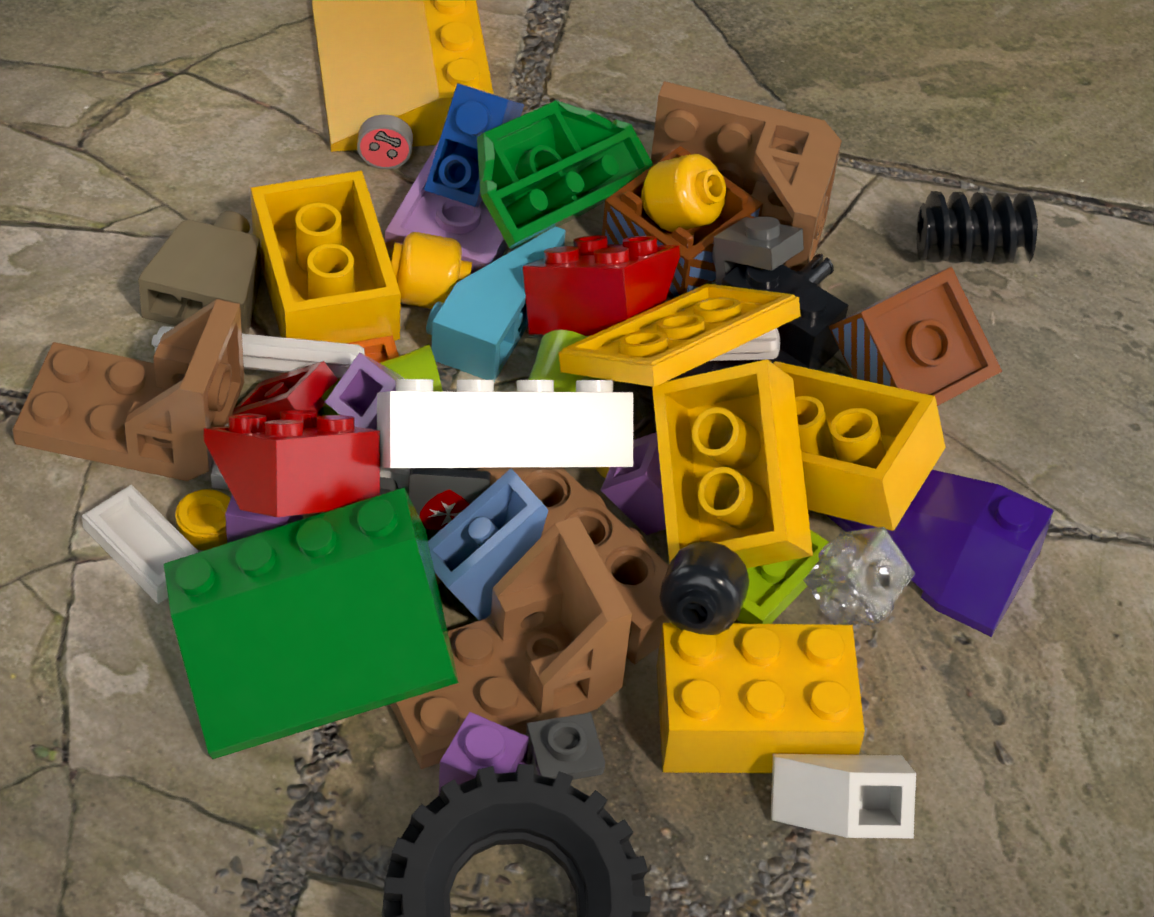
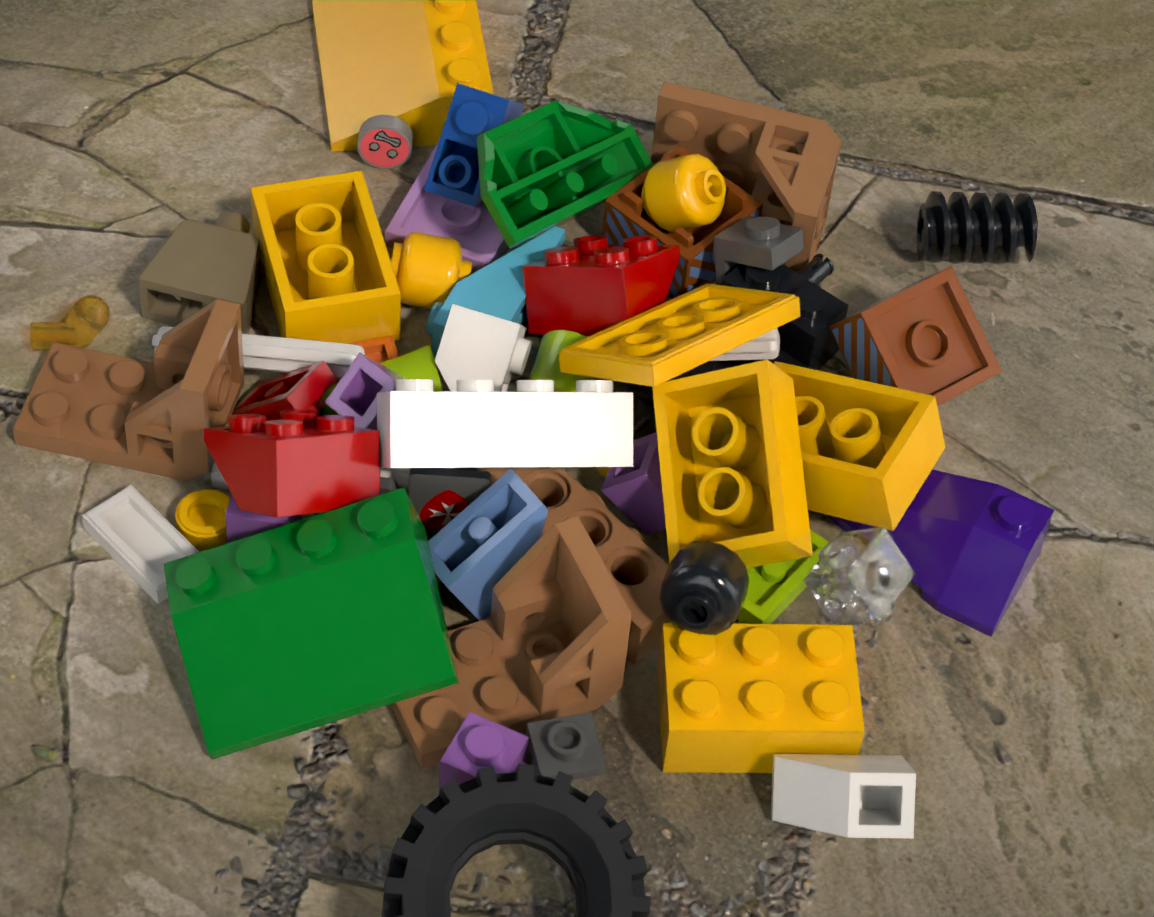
none -> clear yellow arm [30,295,110,351]
none -> white slope [435,304,532,392]

